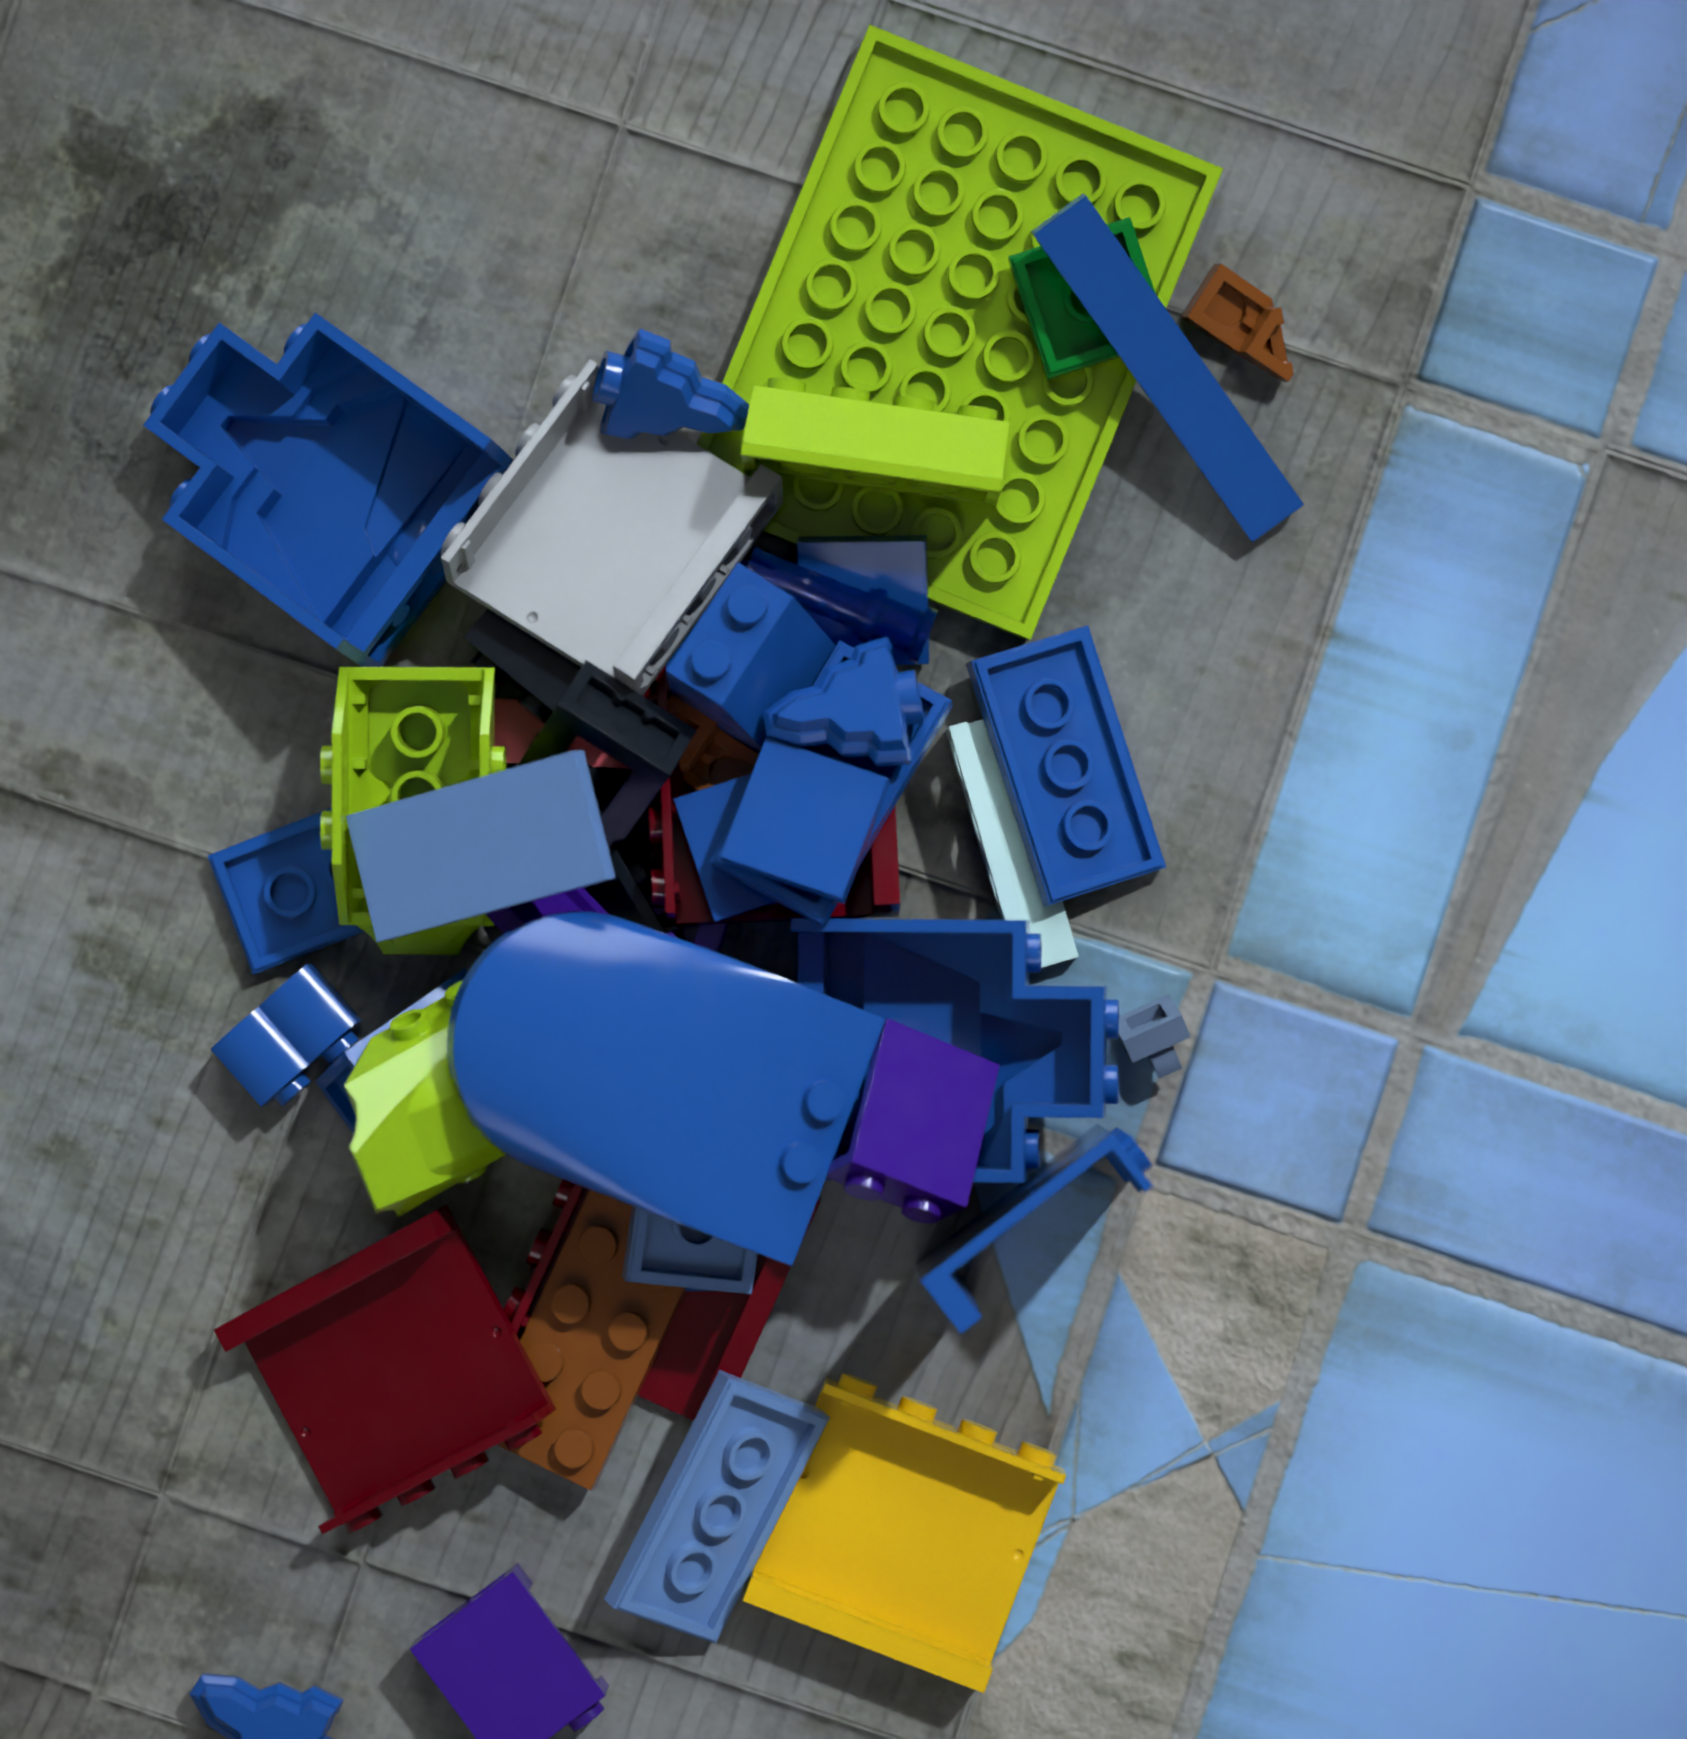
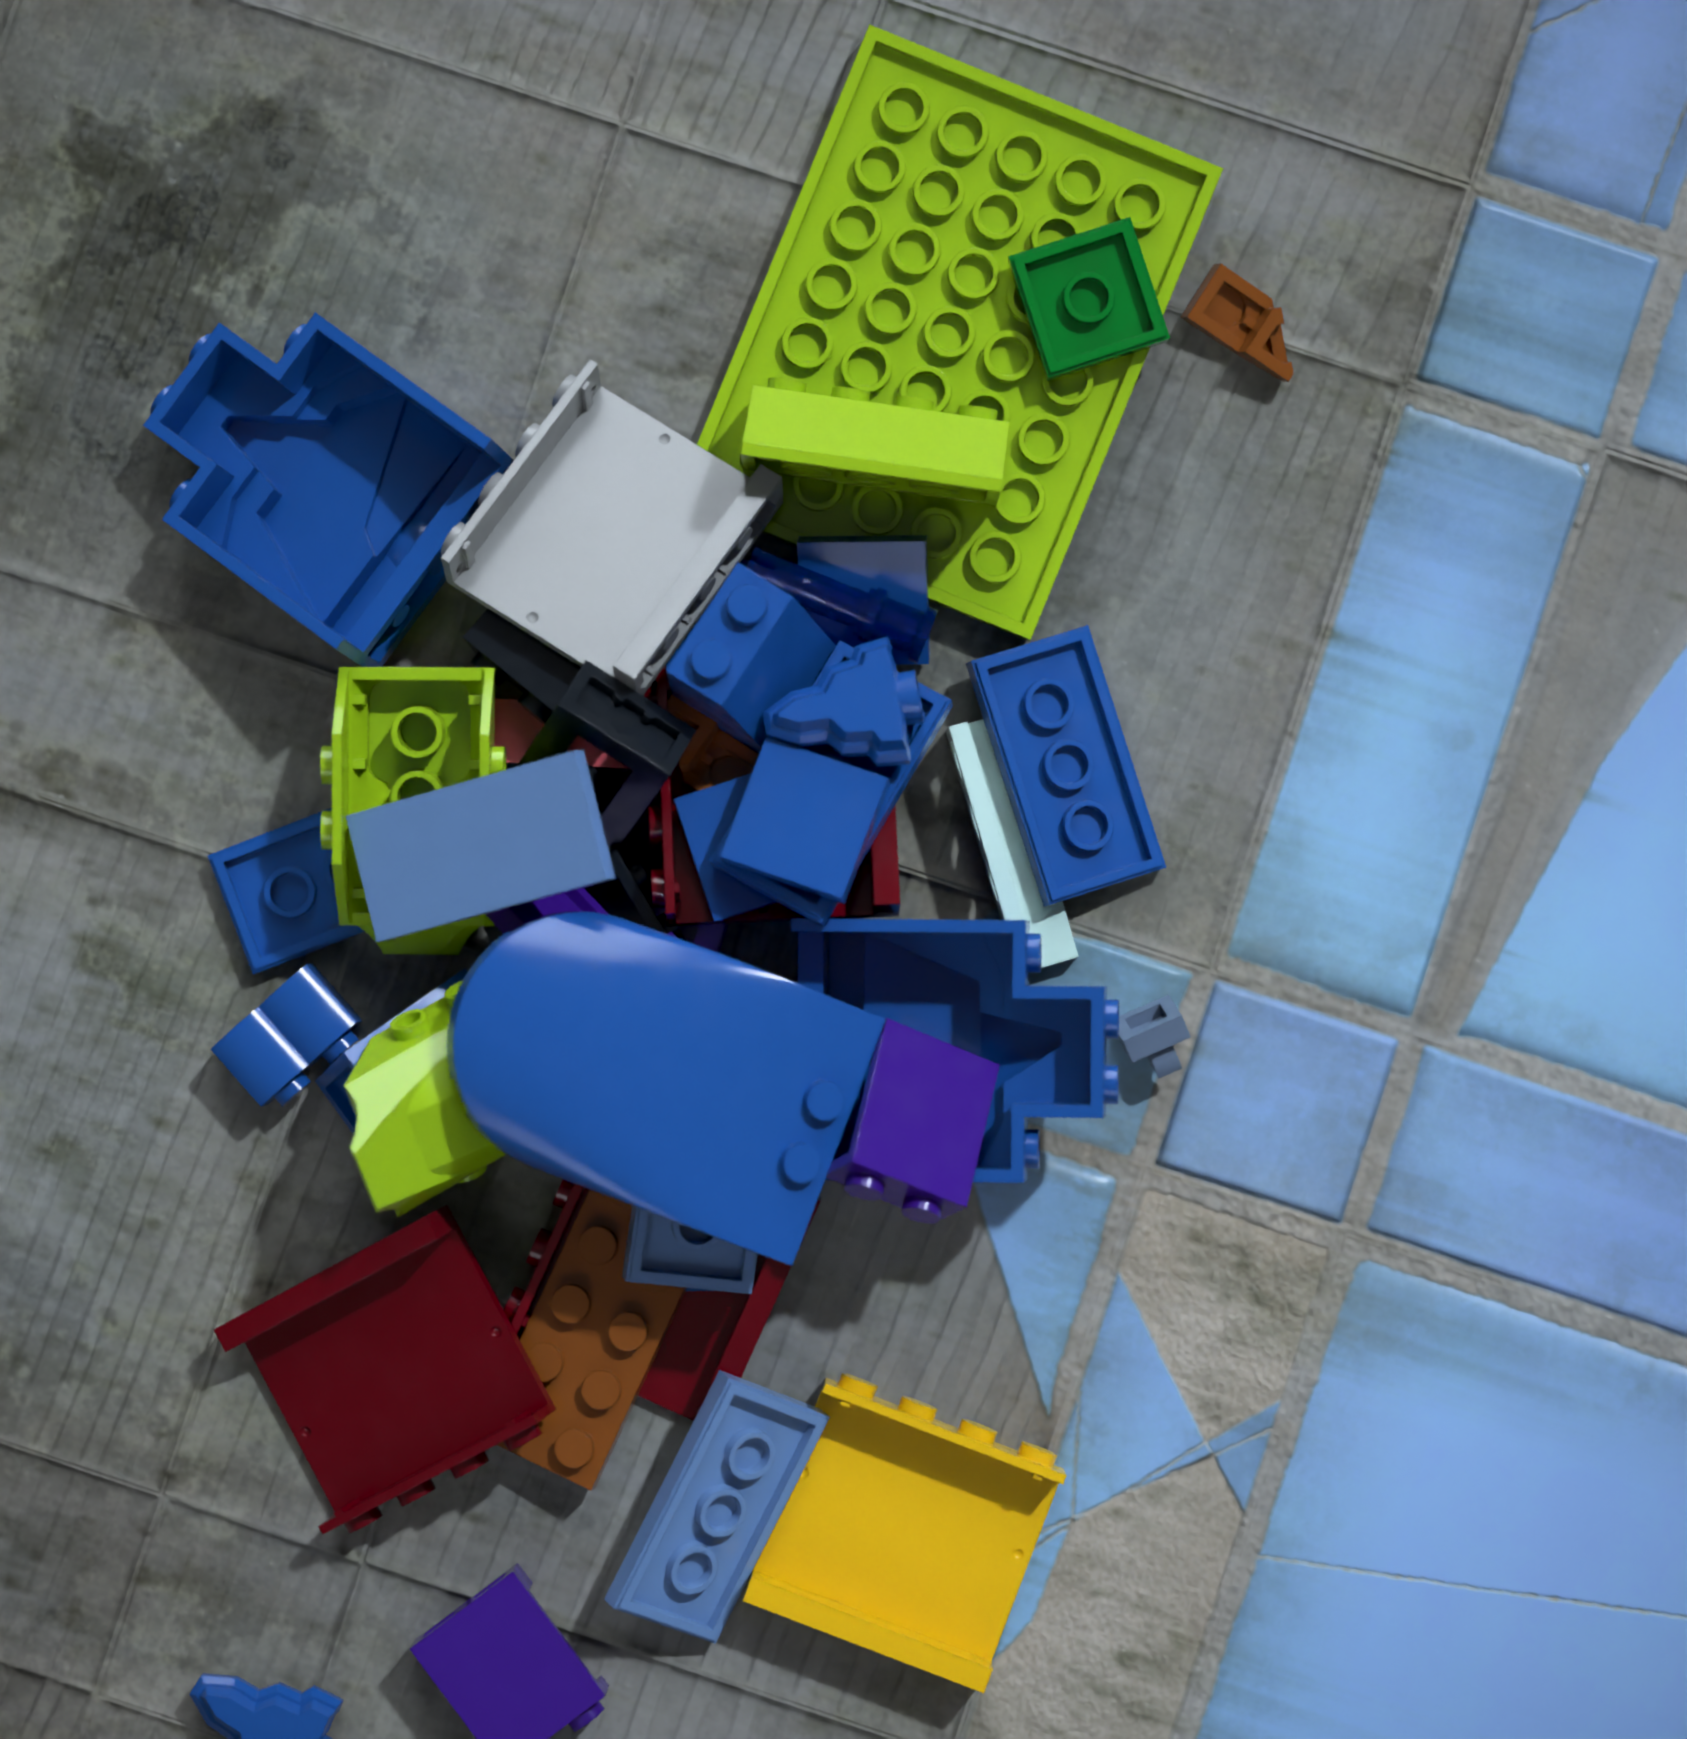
blue rock [592,329,749,439] -> none
blue panel [916,1123,1153,1334] -> none
blue tile [1031,193,1304,542] -> none

